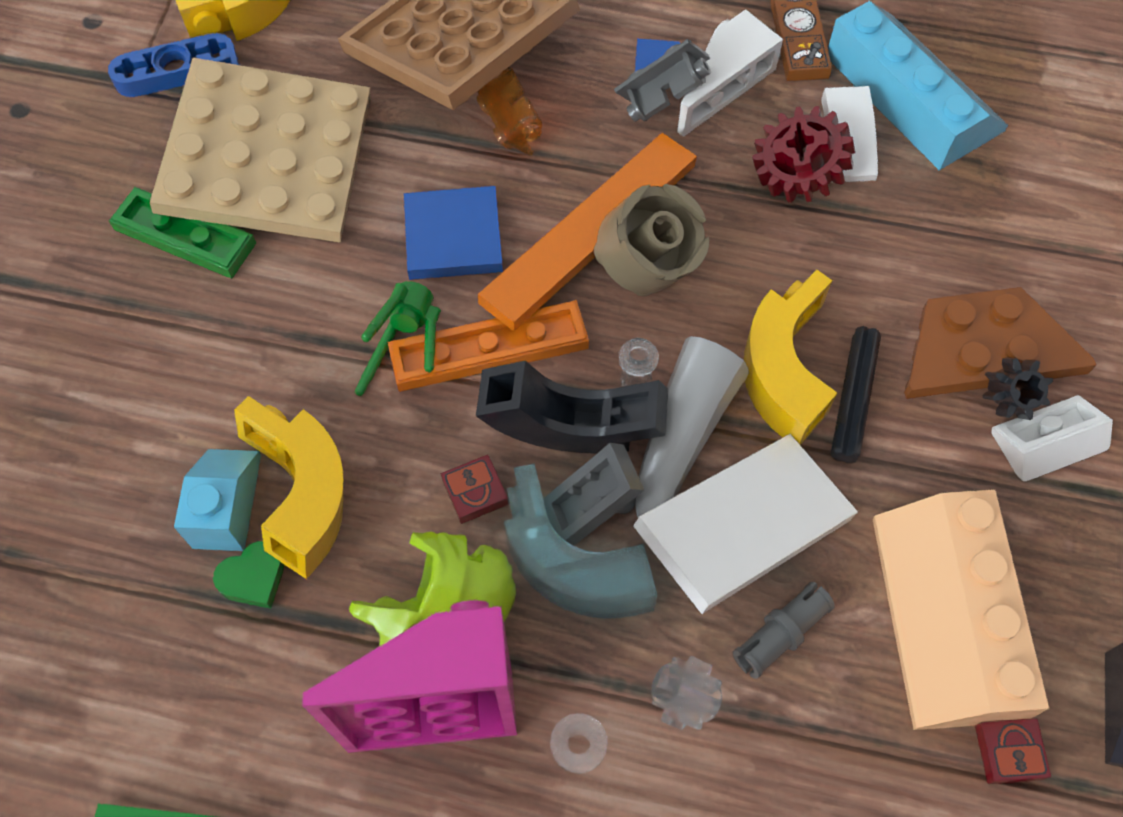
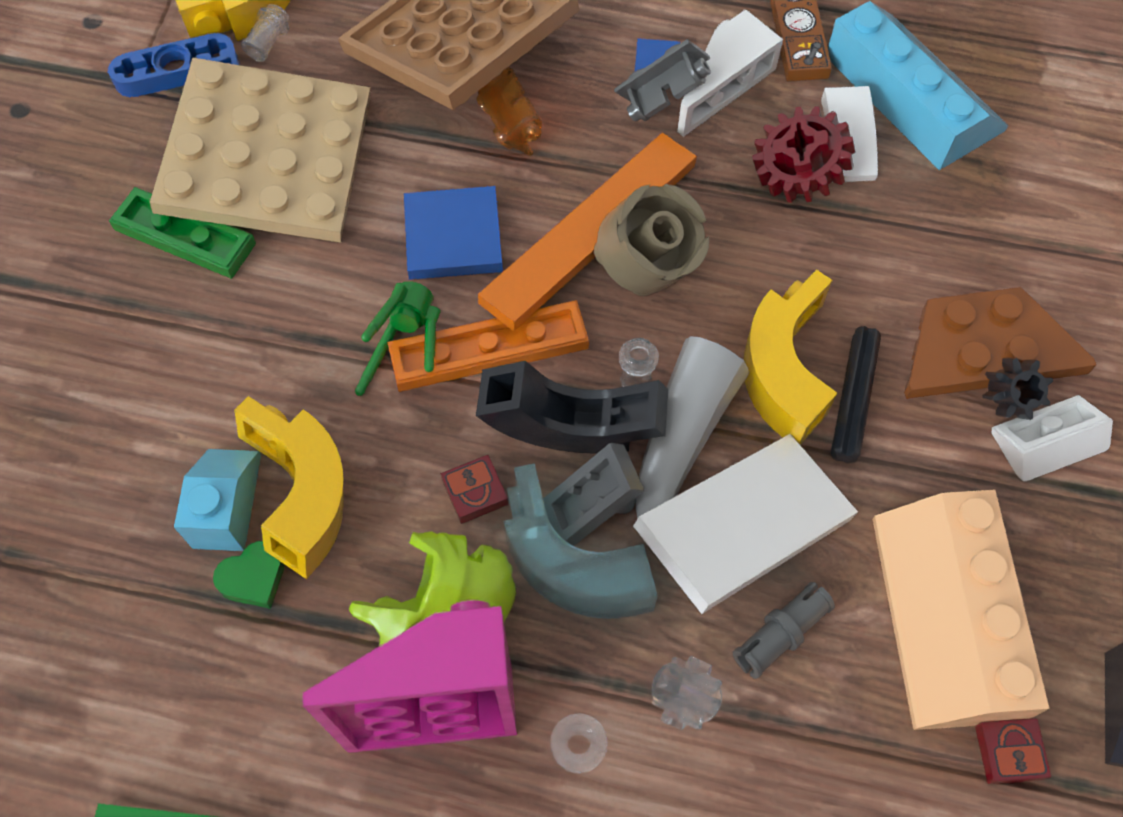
none -> clear pin [241,4,290,62]

